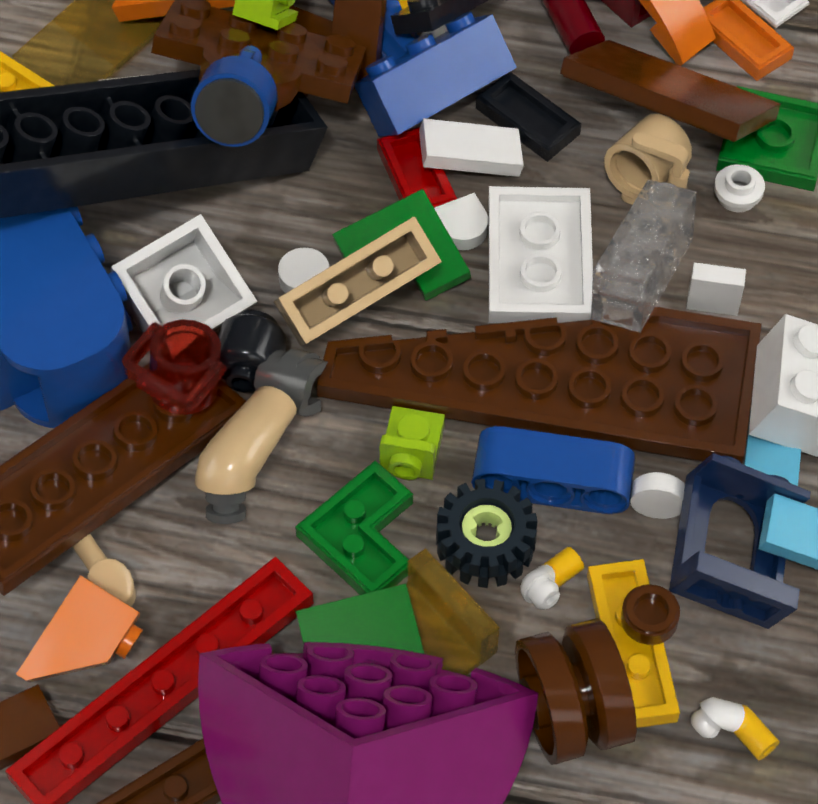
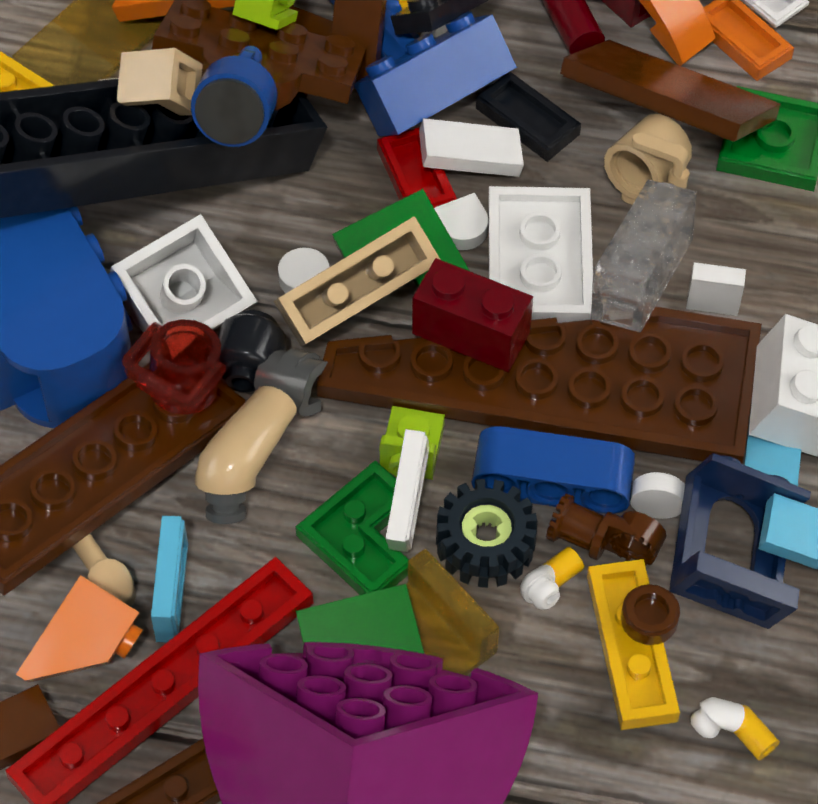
reddish brown wheel [515,618,637,765] -> none
white plate [714,164,765,212] -> none
none -> tan panel [117,48,203,116]
none -> medium azure tile [151,516,188,643]
none -> white tile [386,429,430,552]
none -> dark red brick [412,258,533,372]
none -> reddish brown connector [546,493,667,566]

